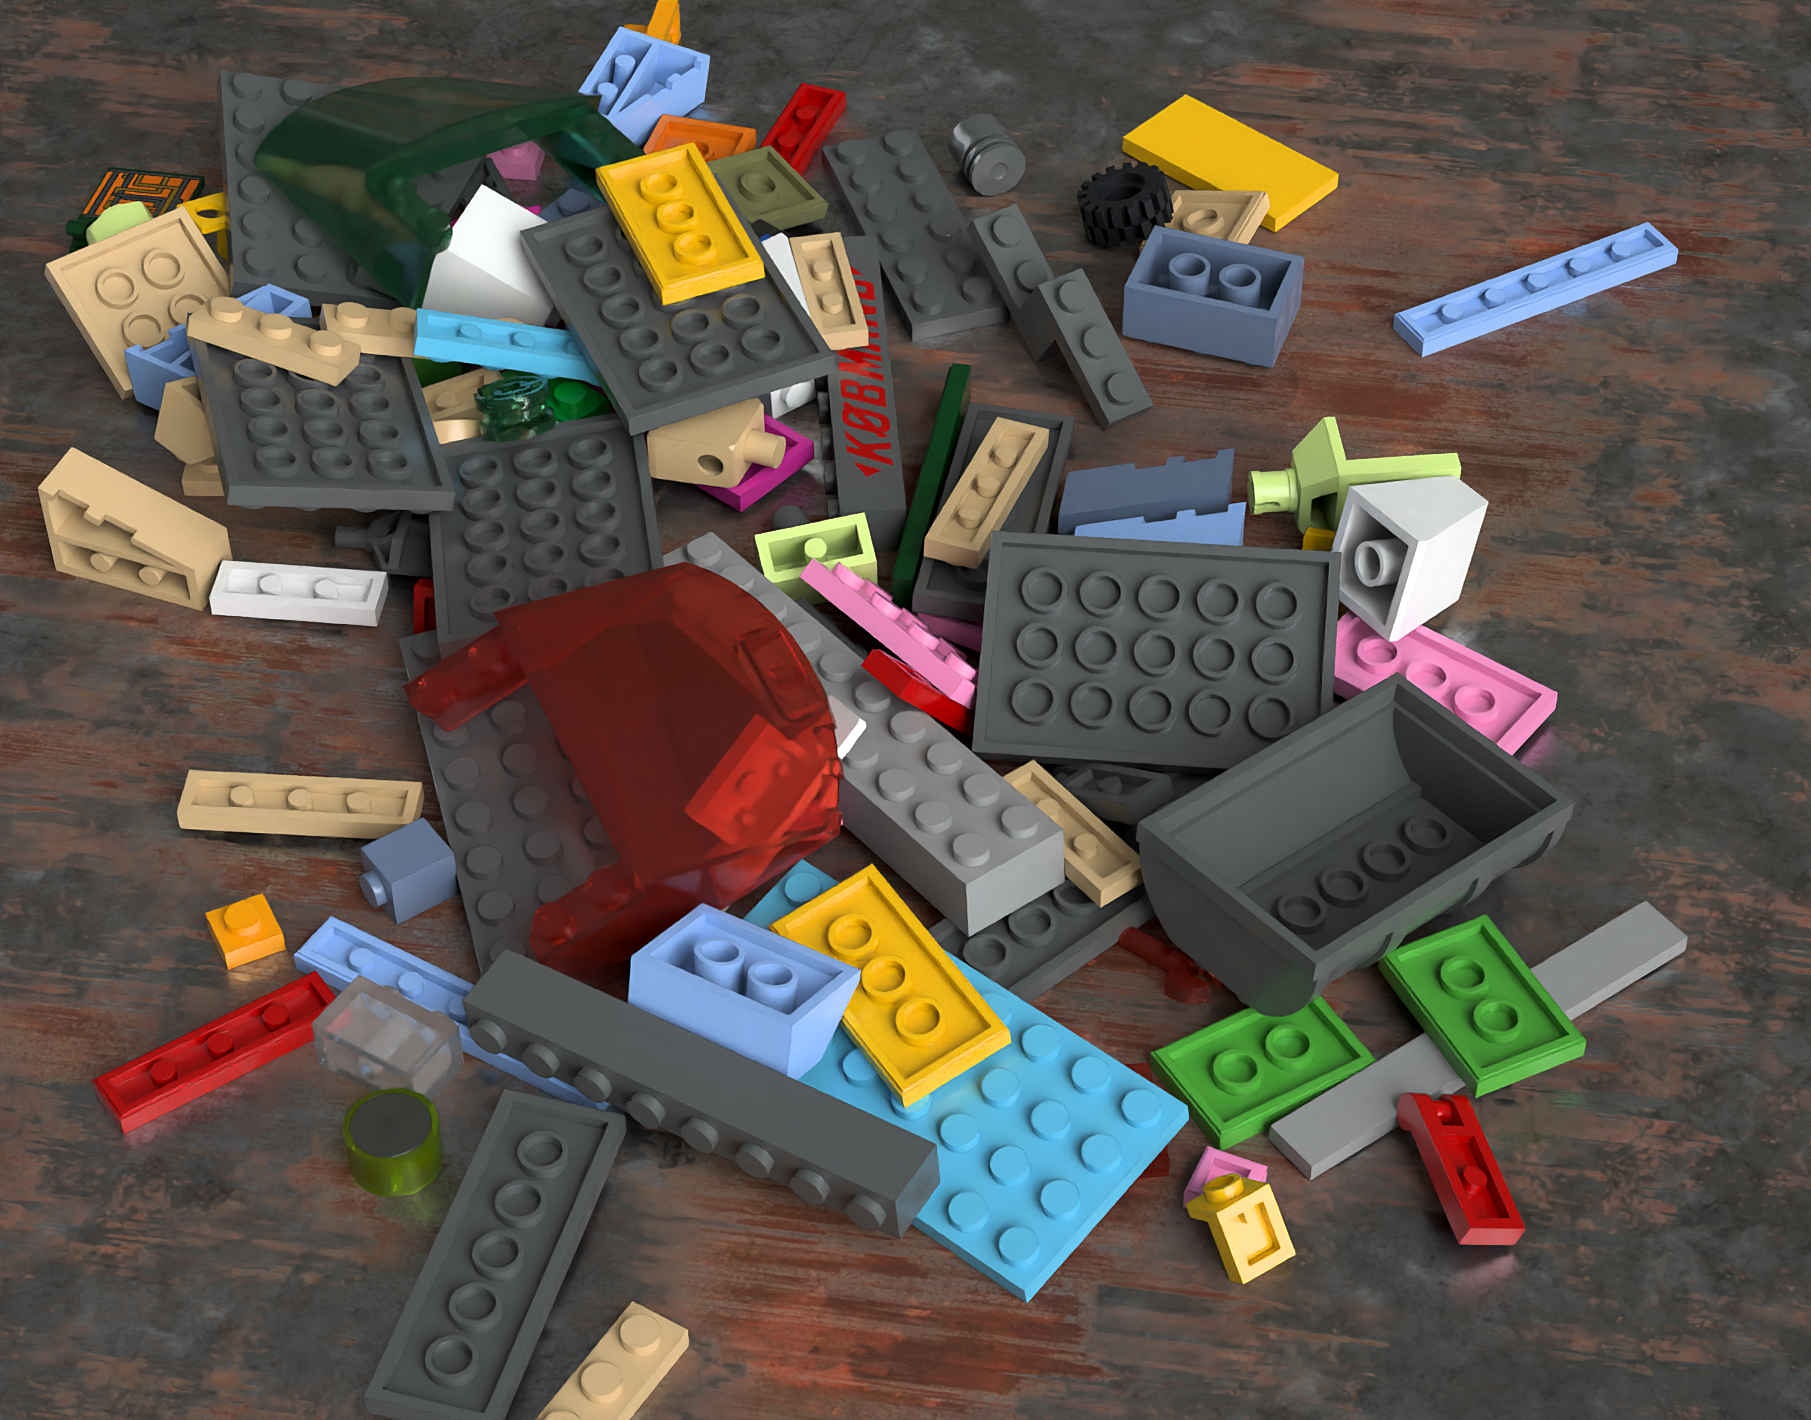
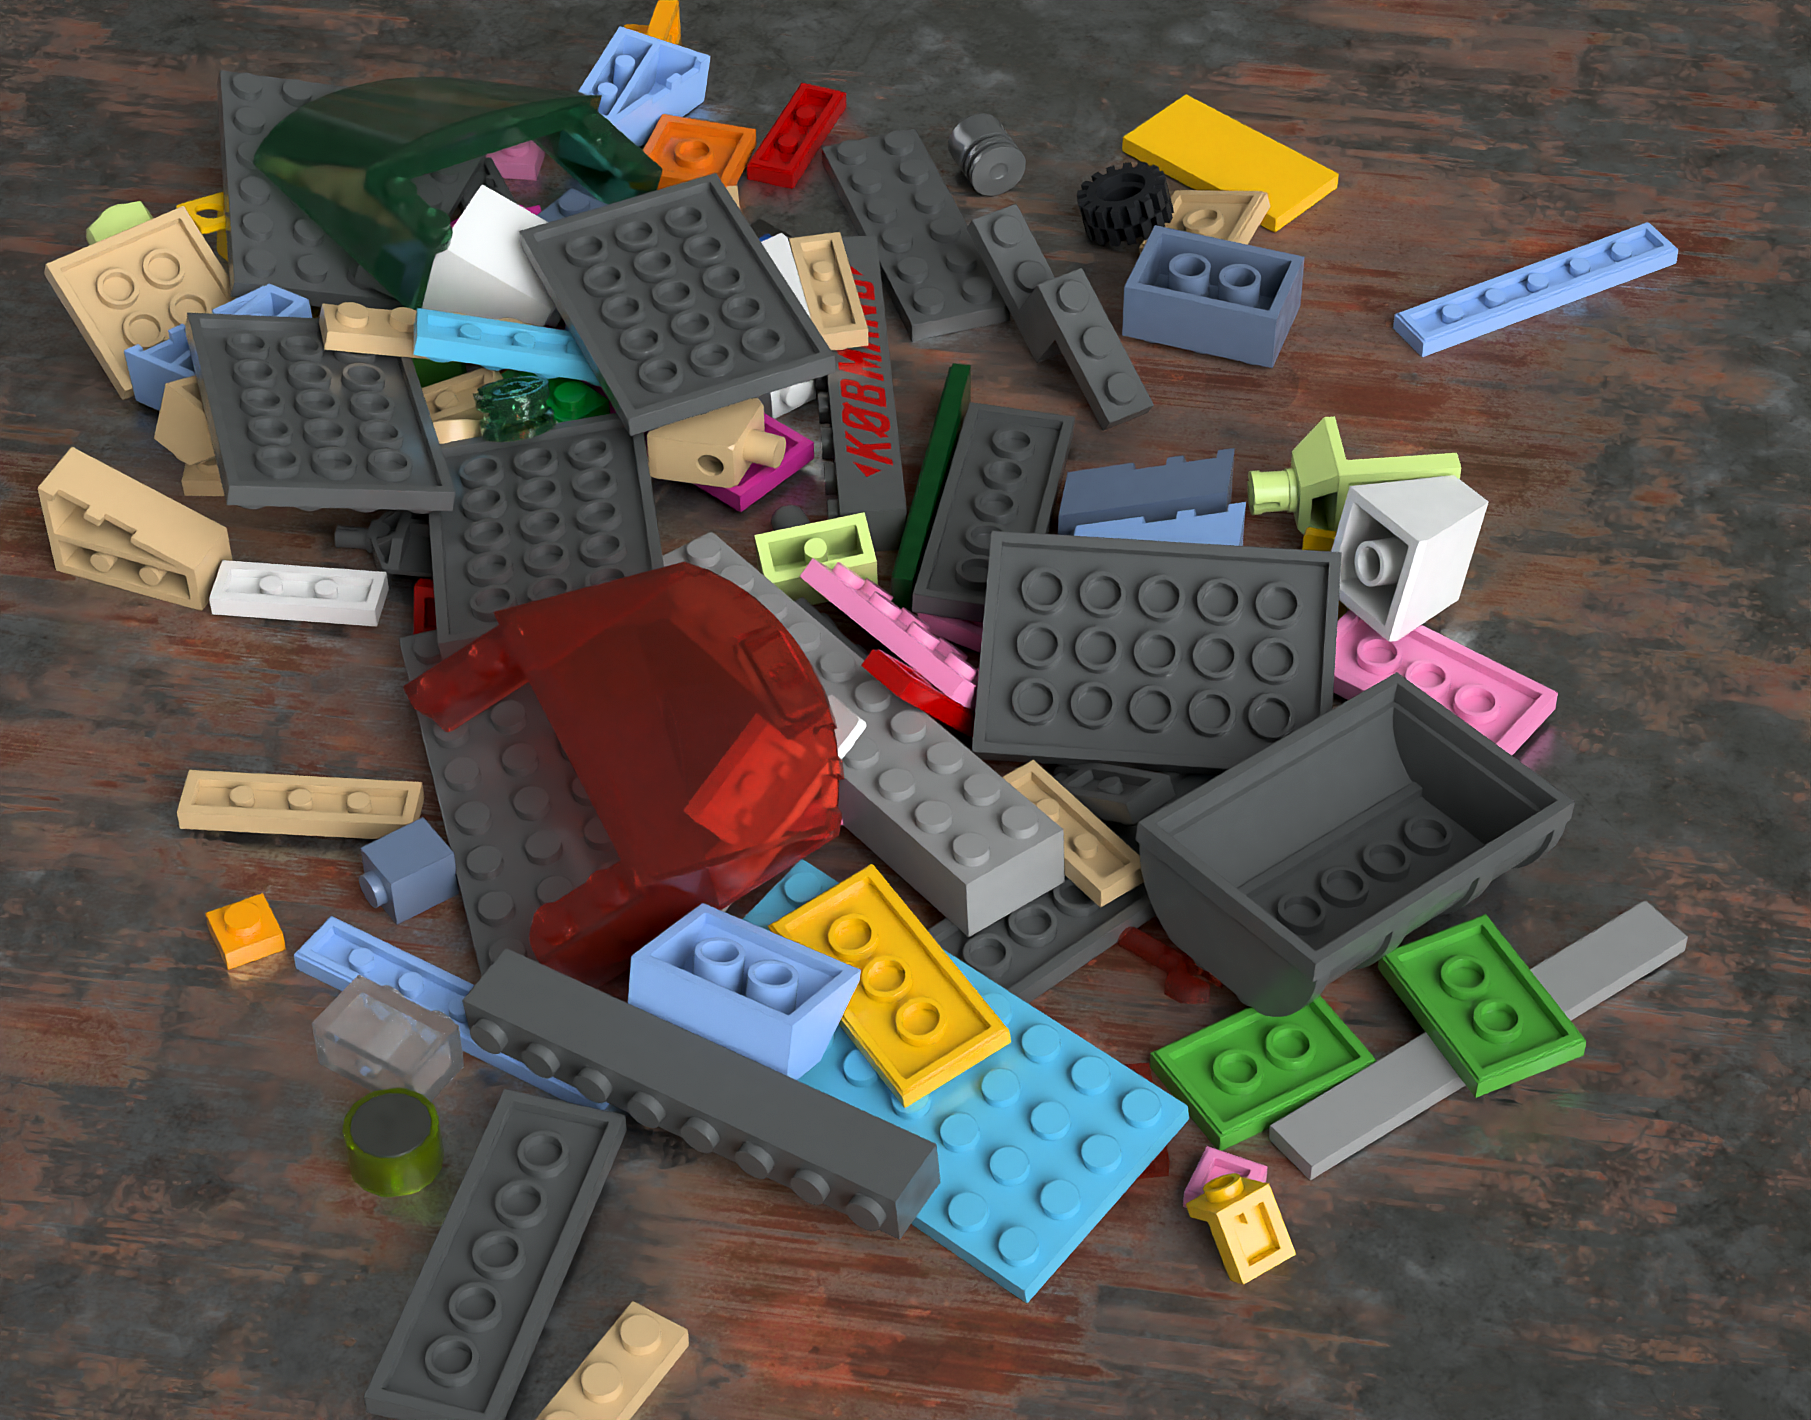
flag [65,167,205,253] -> none
red tile [92,970,348,1134] -> none
tan plate [187,295,361,386] -> none
yellow tile [595,143,765,306] -> none
olive tile [706,145,829,237] -> none
tan plate [924,417,1049,569] -> none
red plate [1397,1092,1526,1245] -> none

